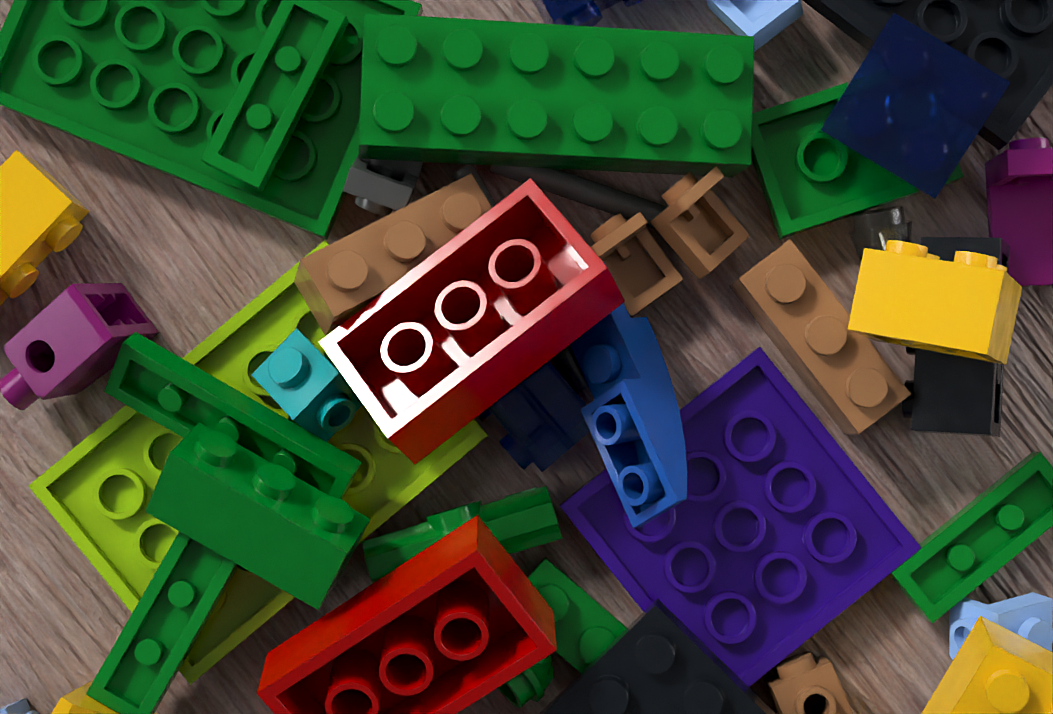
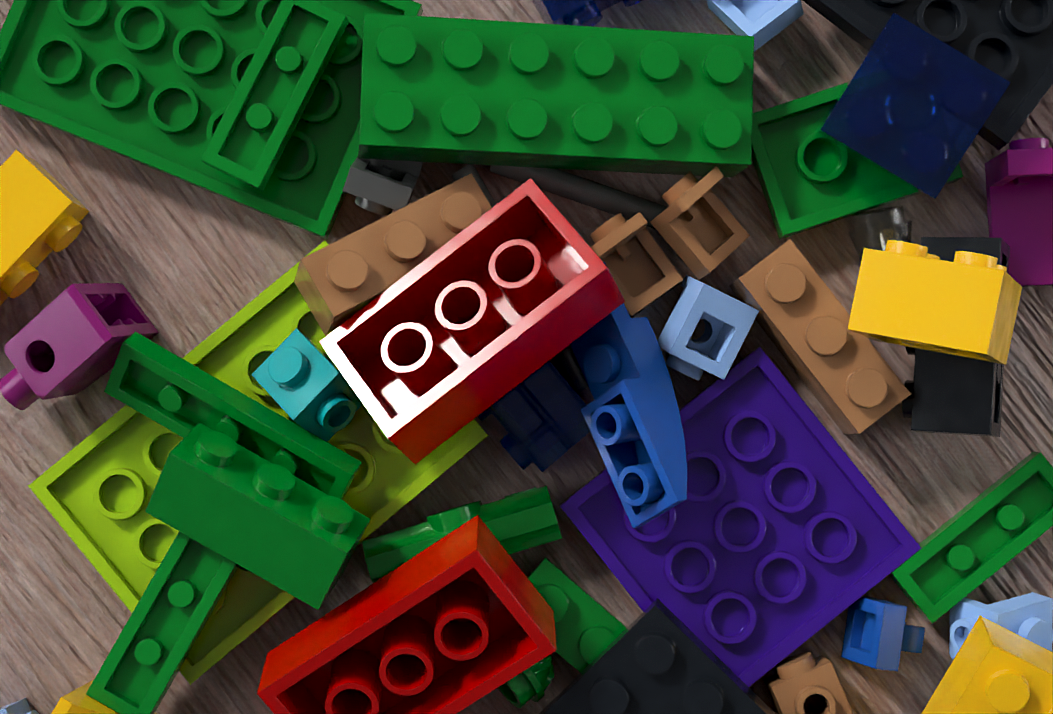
none -> light blue brick [657,275,759,381]
none -> blue tile [841,596,925,672]

